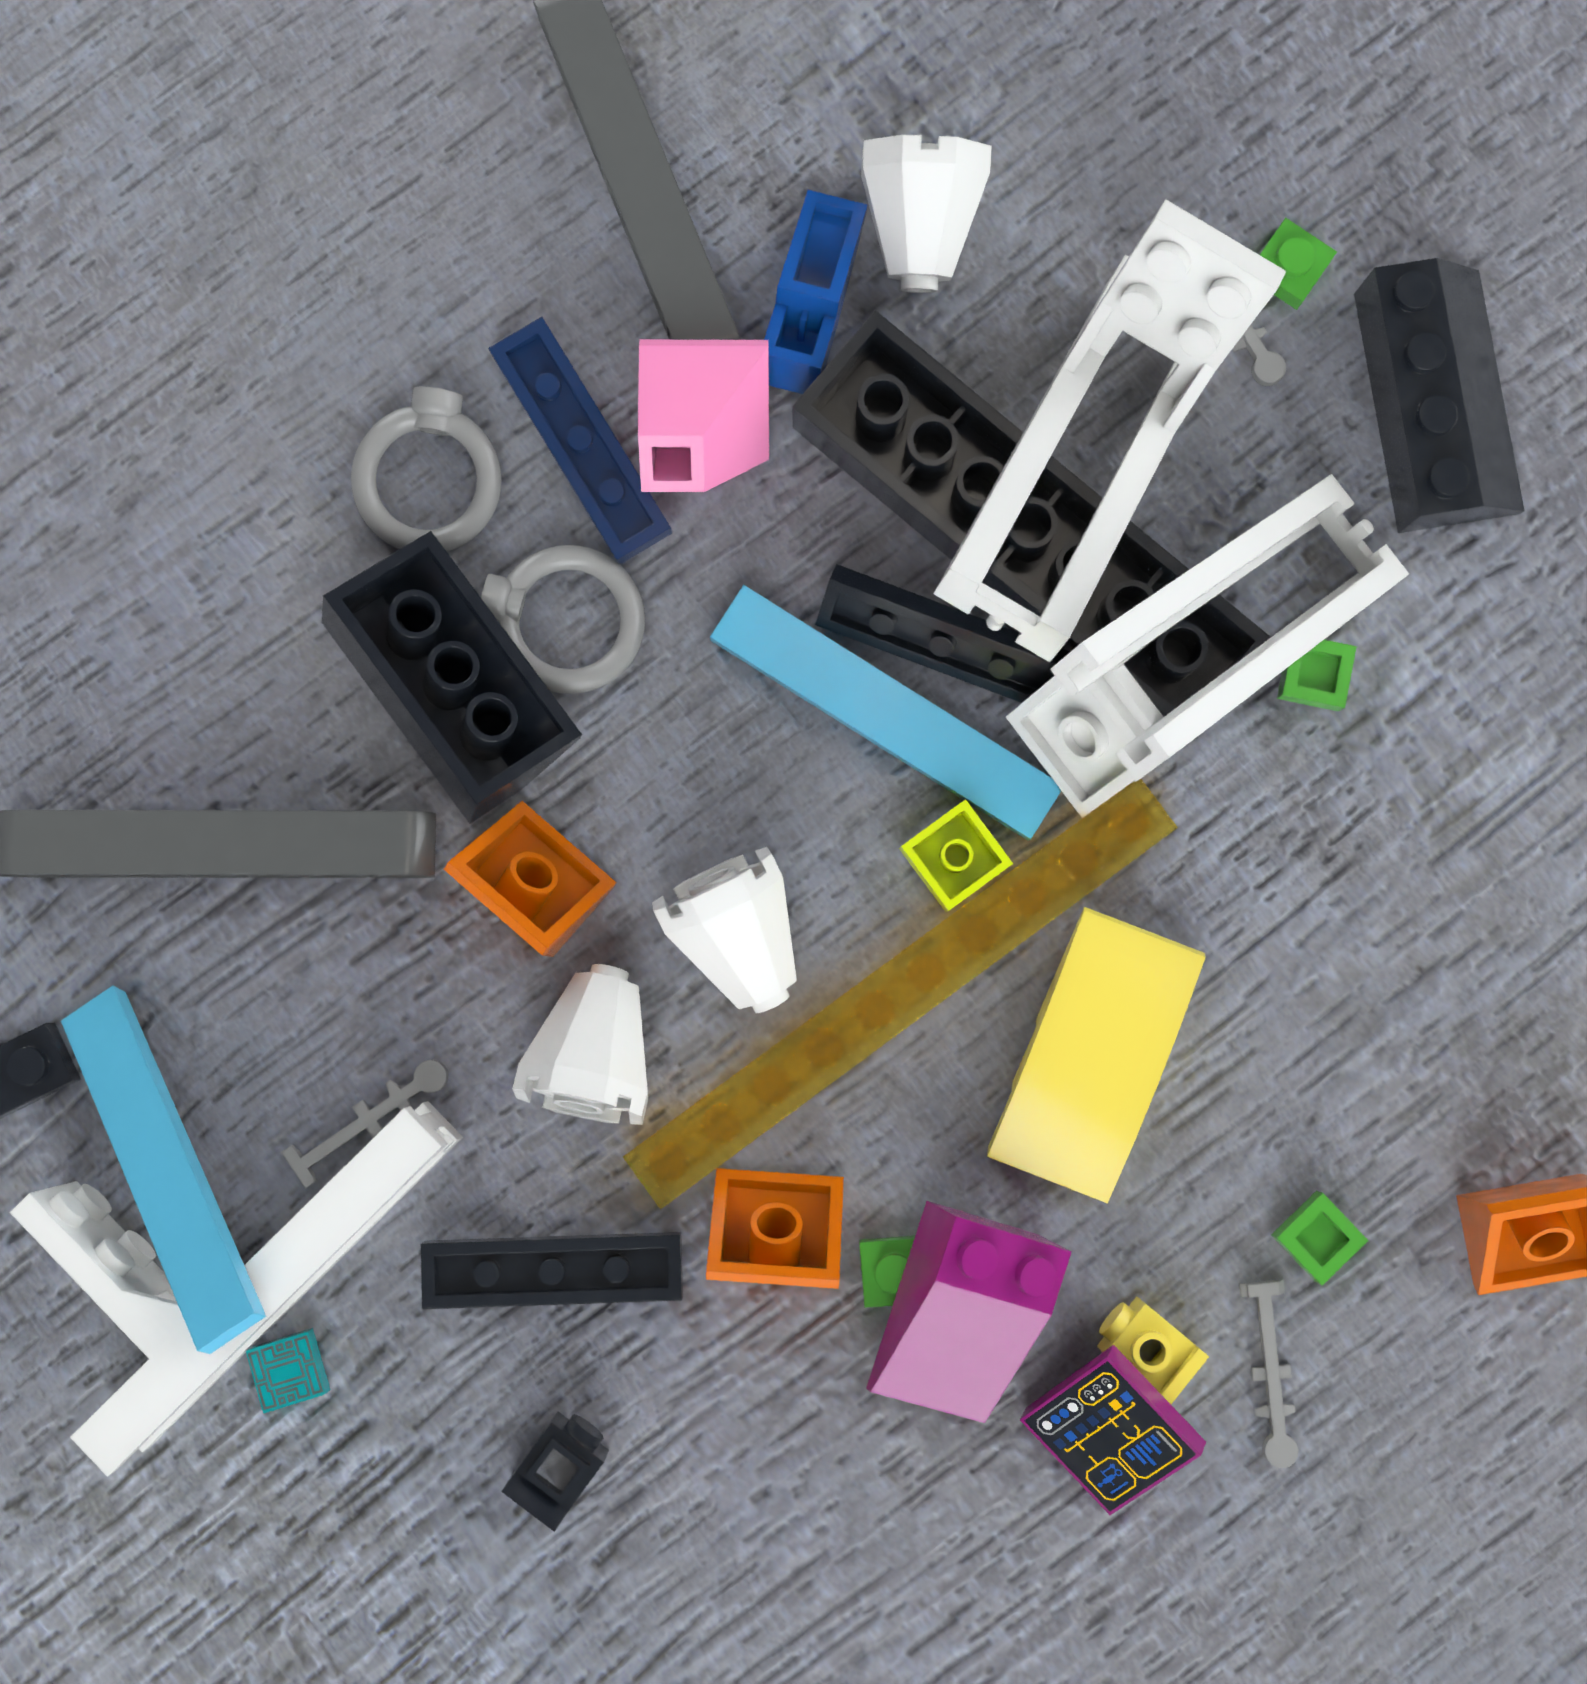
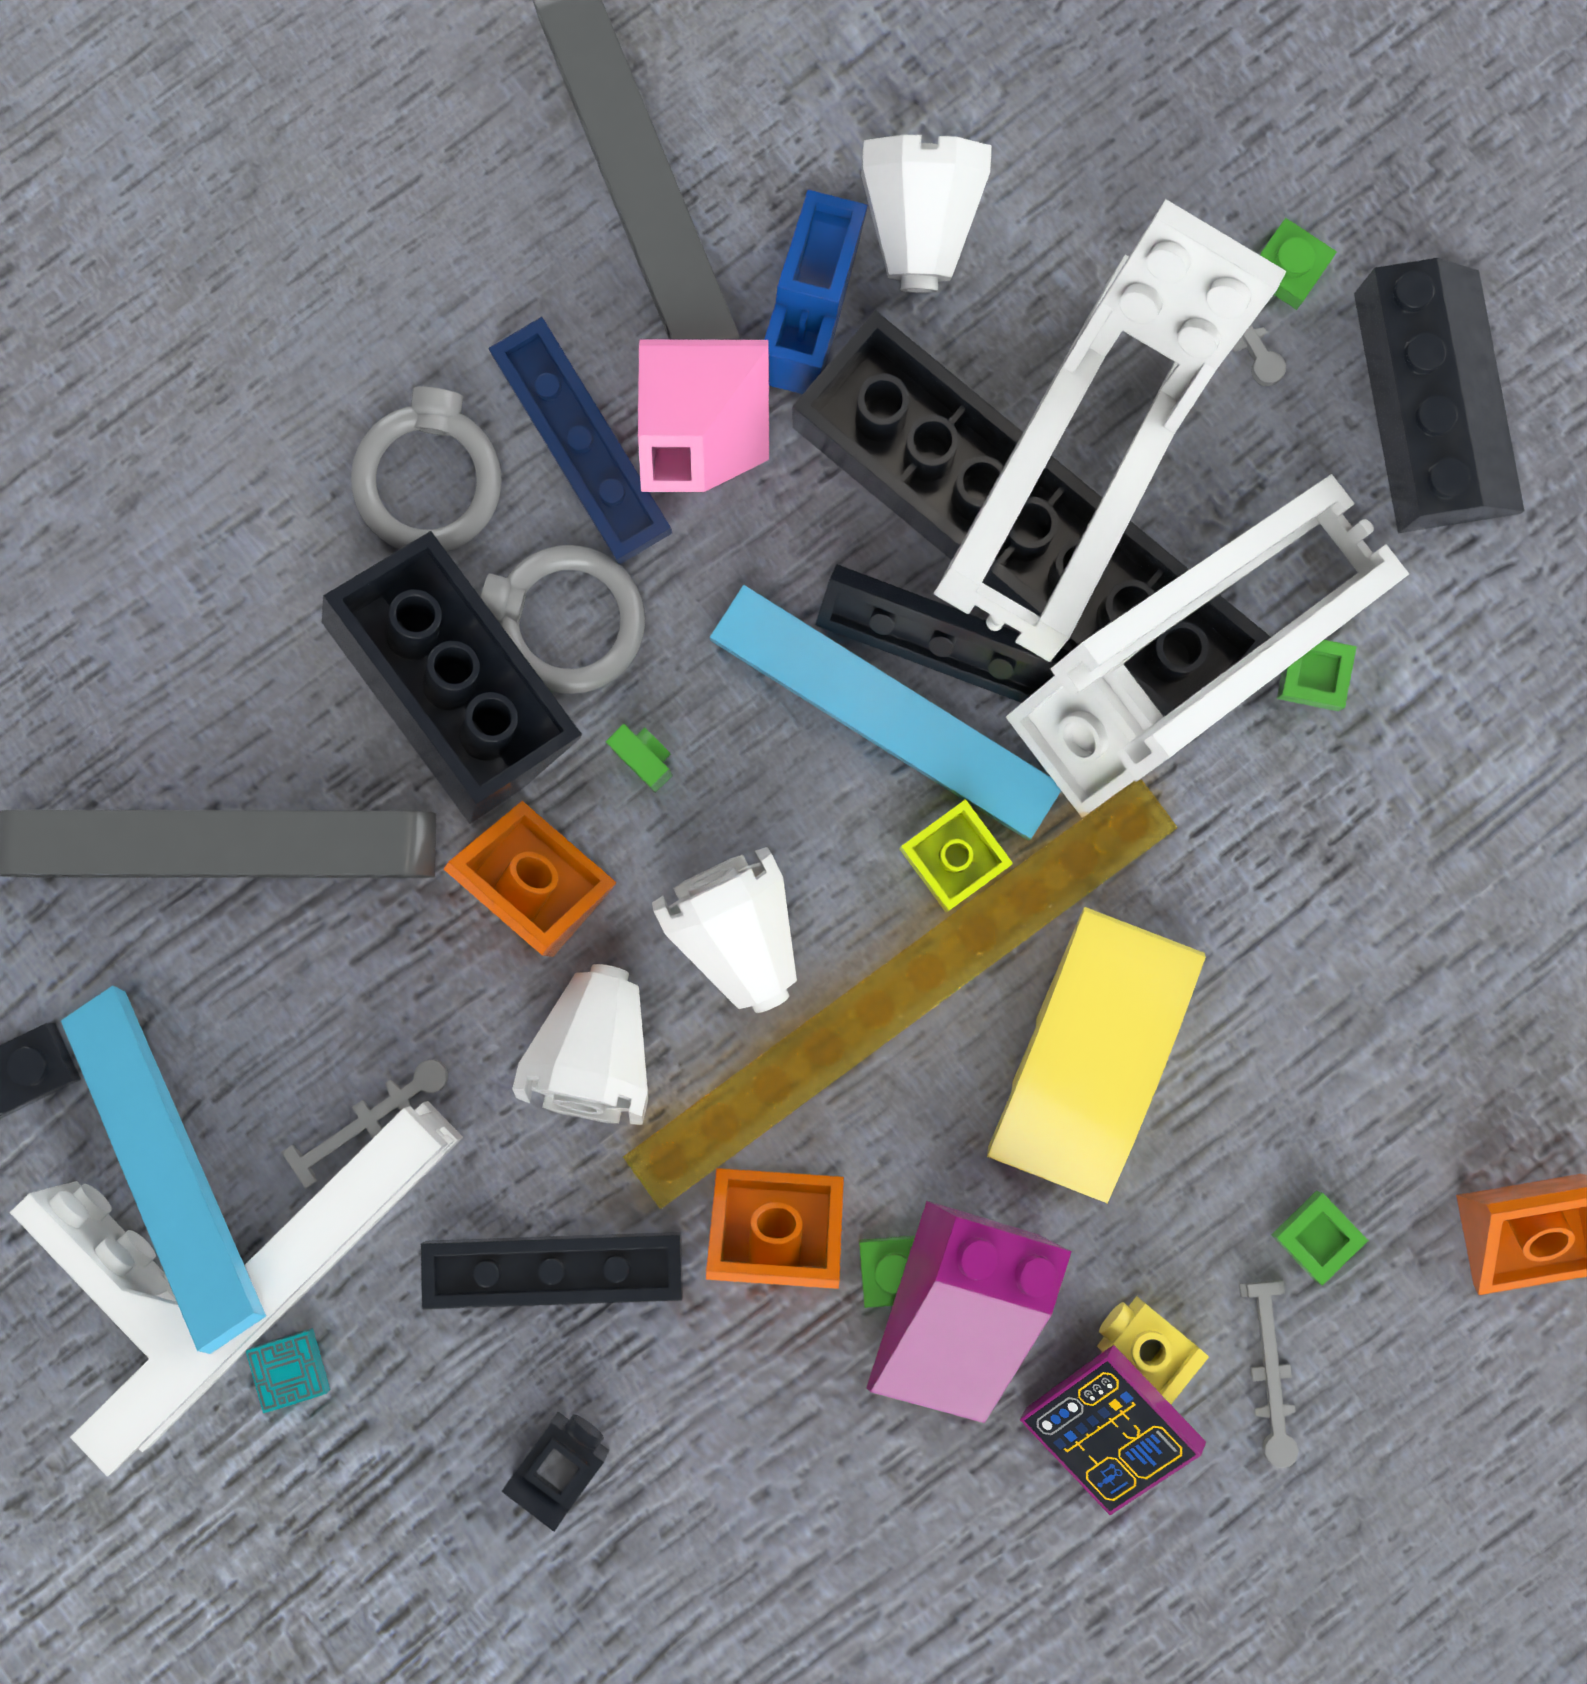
none -> bright green plate [605,724,673,793]

